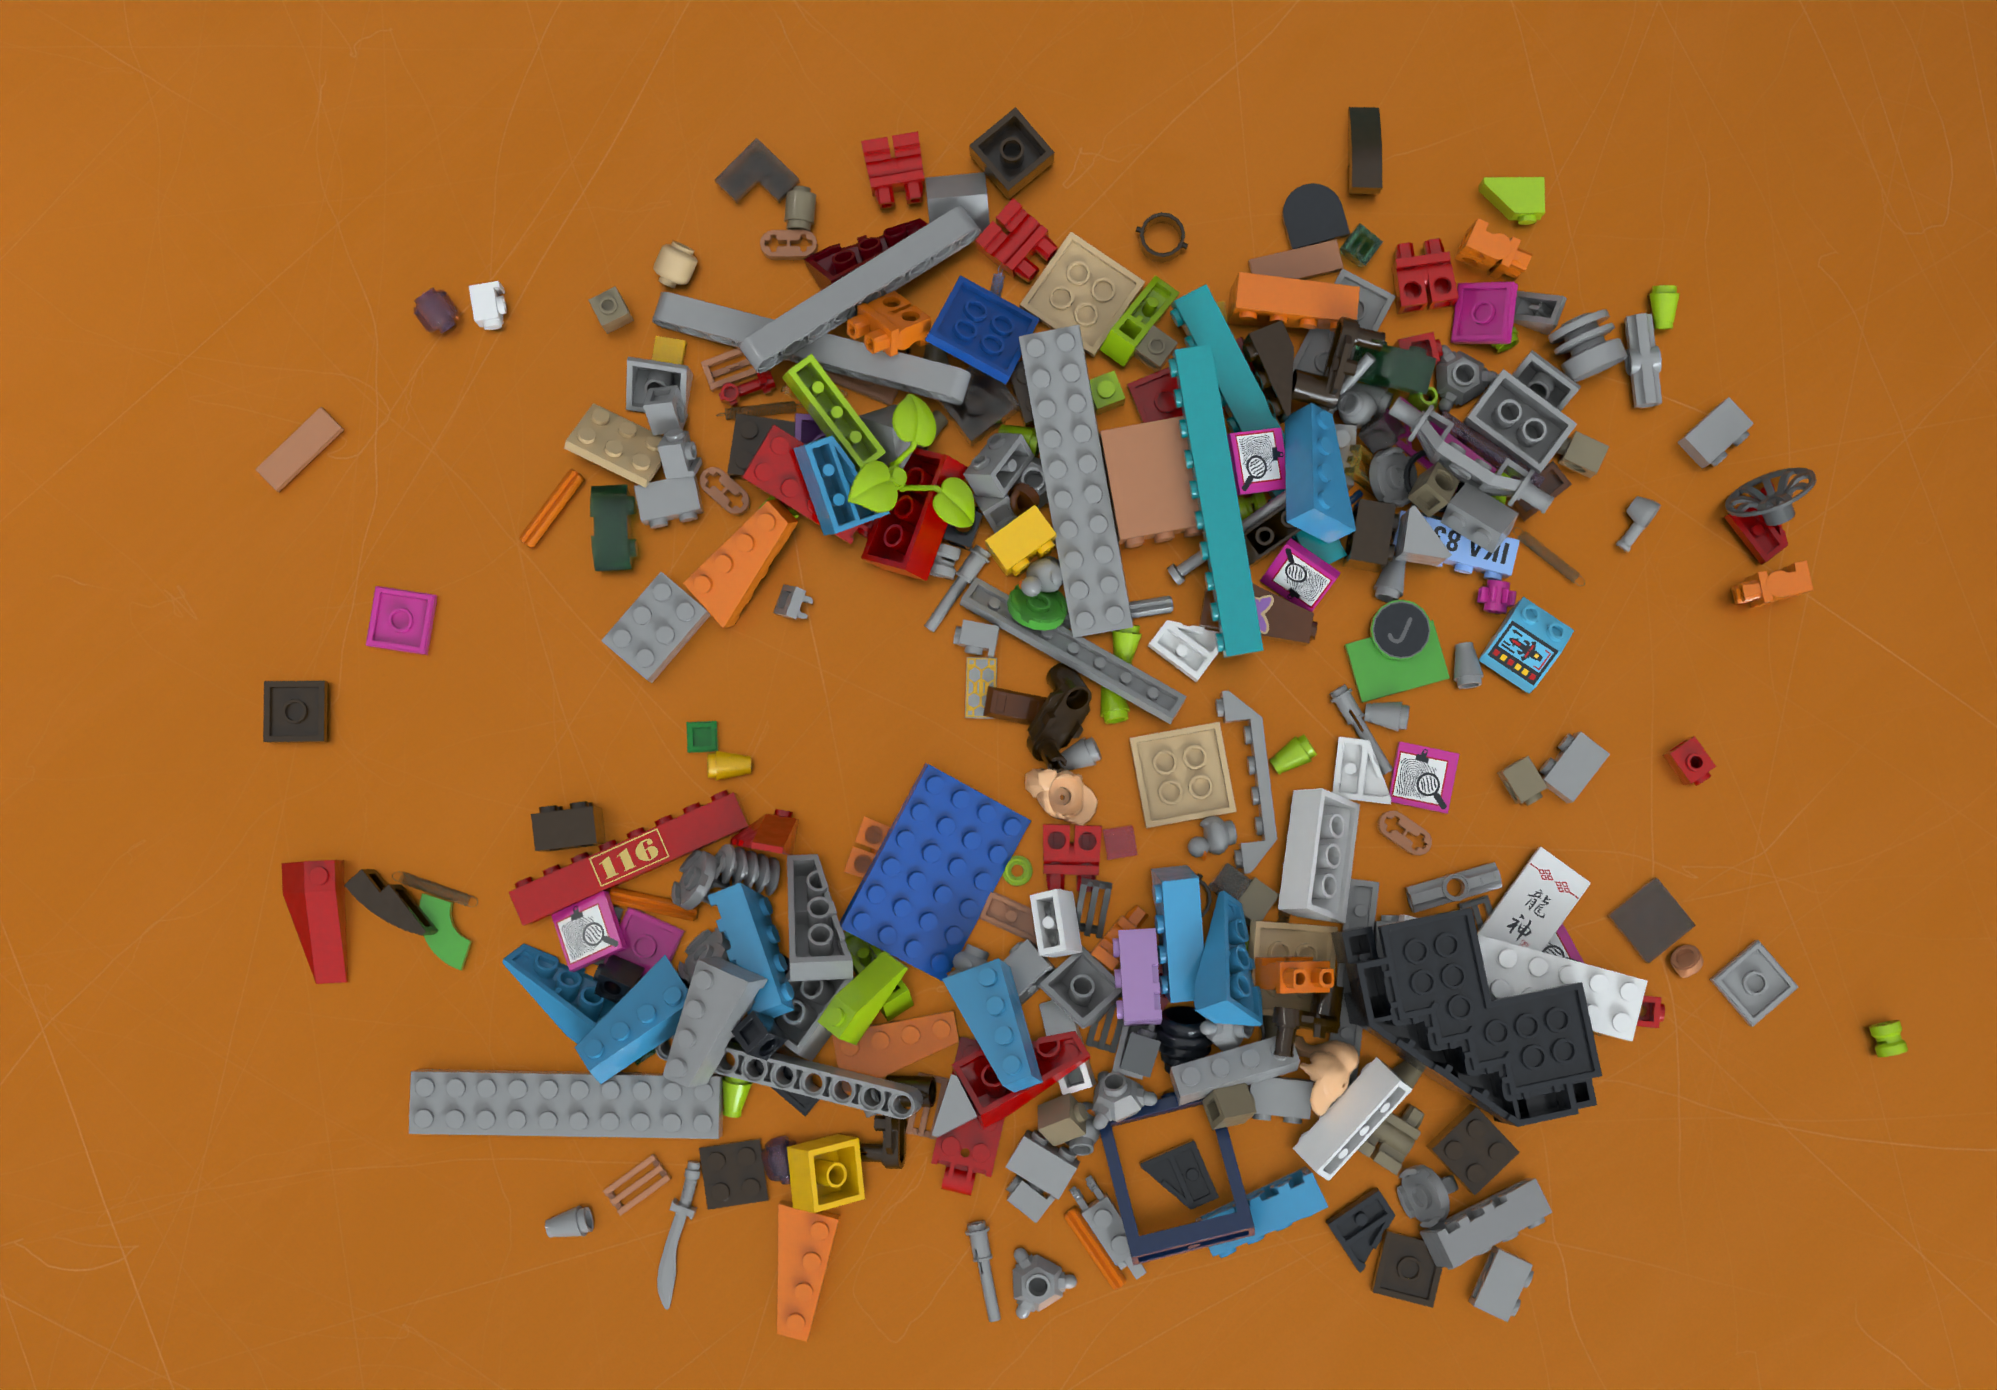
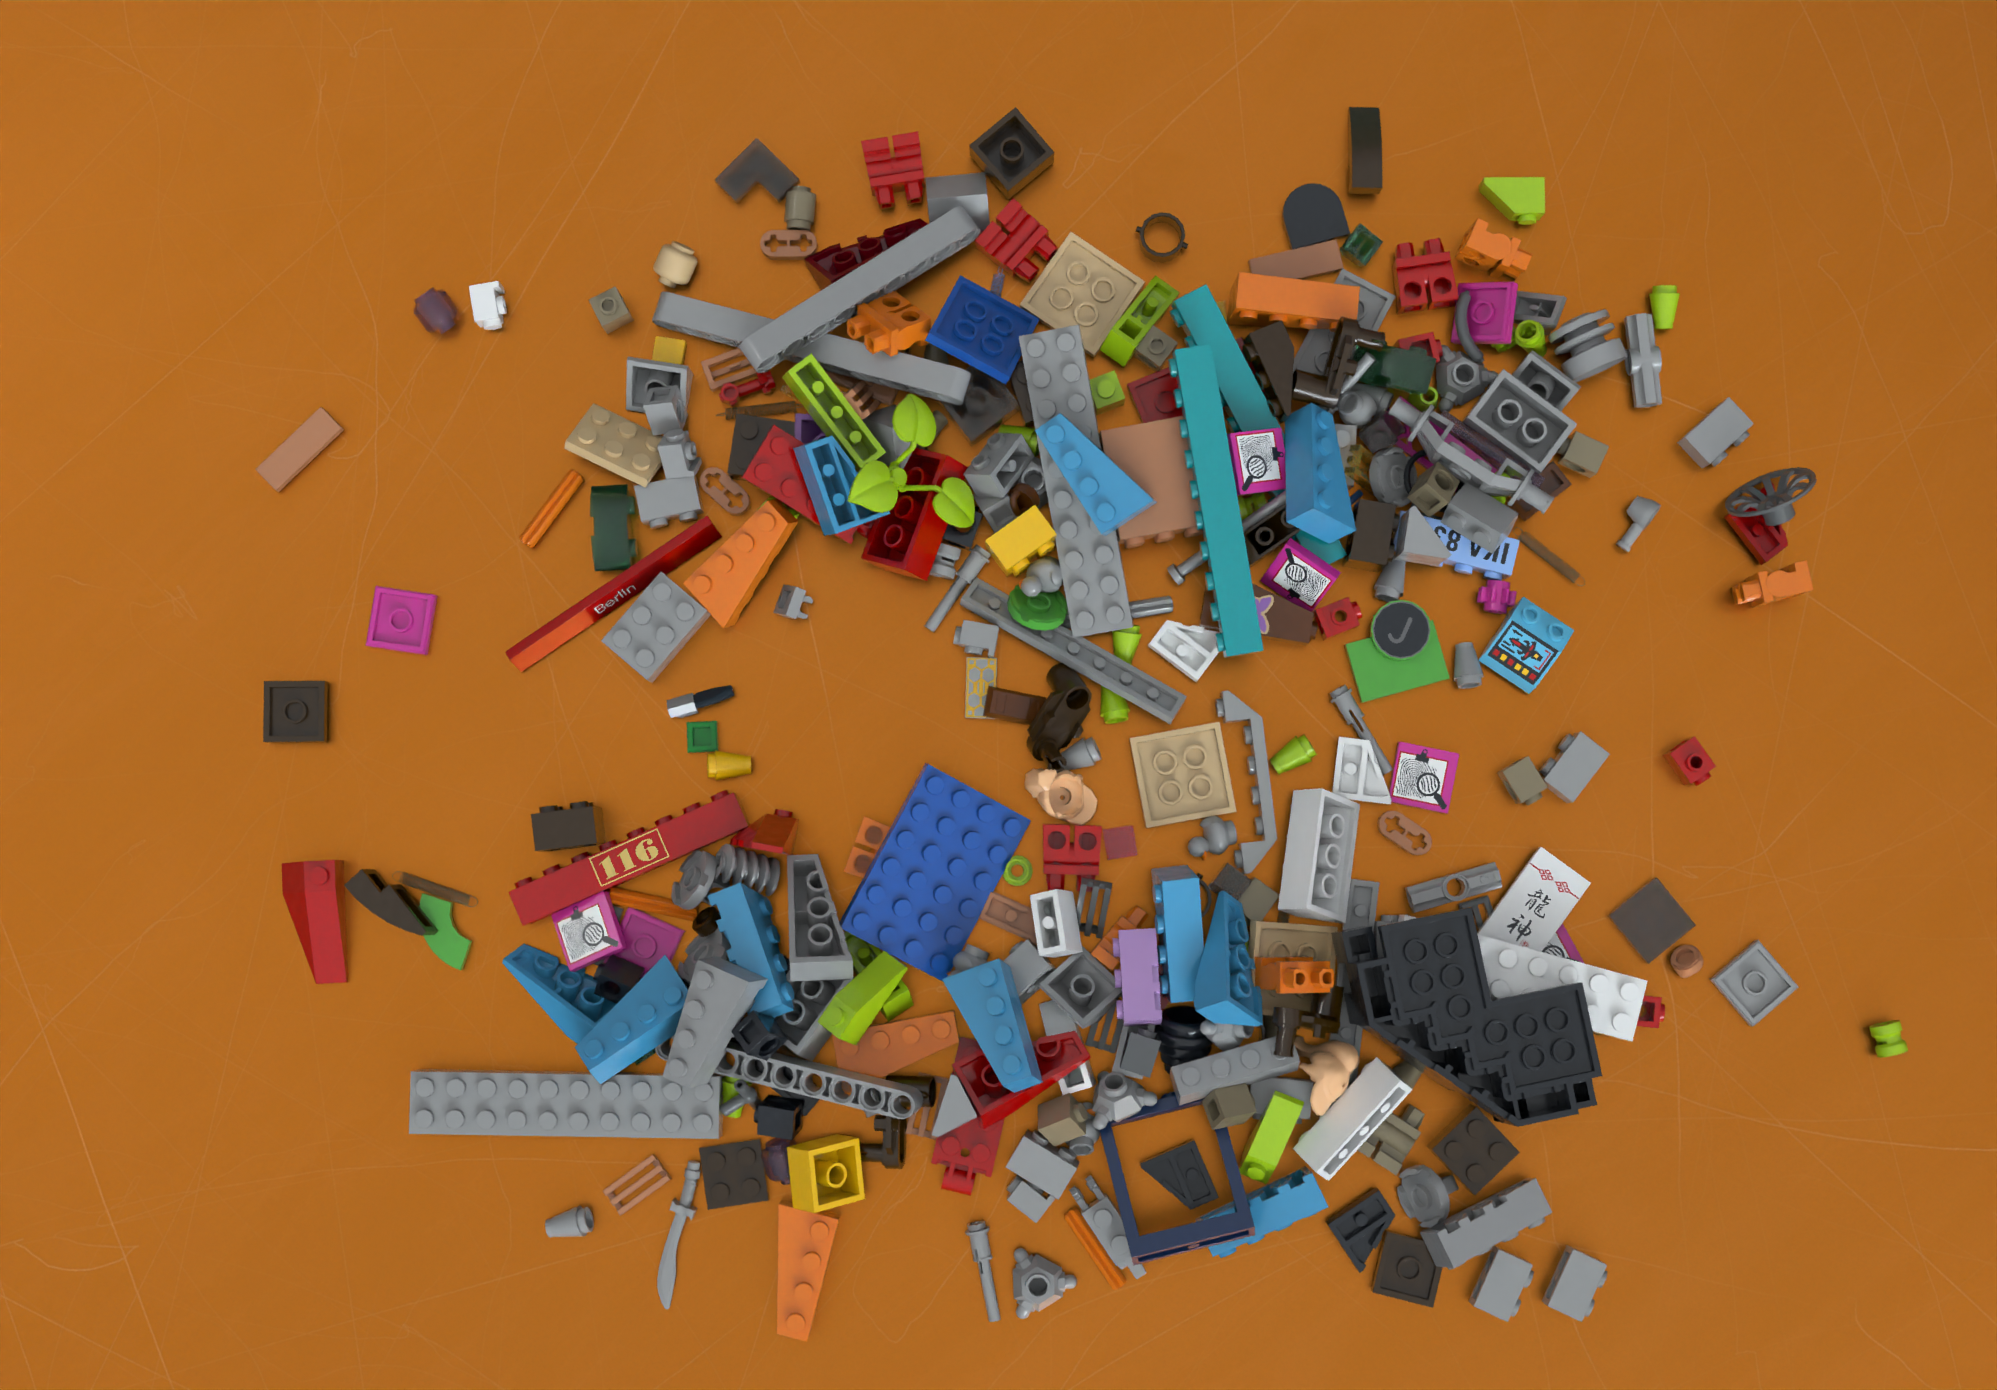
light grey cone [1364,702,1410,732] -> none
none -> red tile [505,516,722,672]
none -> piece [666,685,734,718]
none -> dark brown tile [692,907,721,937]
none -> dark grey piece [720,1079,762,1116]
none -> black brick [754,1095,803,1140]
none -> nougat tile [844,380,881,420]
none -> dark azure wedge [1035,413,1157,536]
none -> lime slope [1239,1090,1304,1184]
none -> red brick [1312,597,1362,641]
none -> dark grey piece [1455,290,1484,363]
none -> lime cone [1514,320,1547,357]
none -> light grey brick [1542,1245,1607,1322]

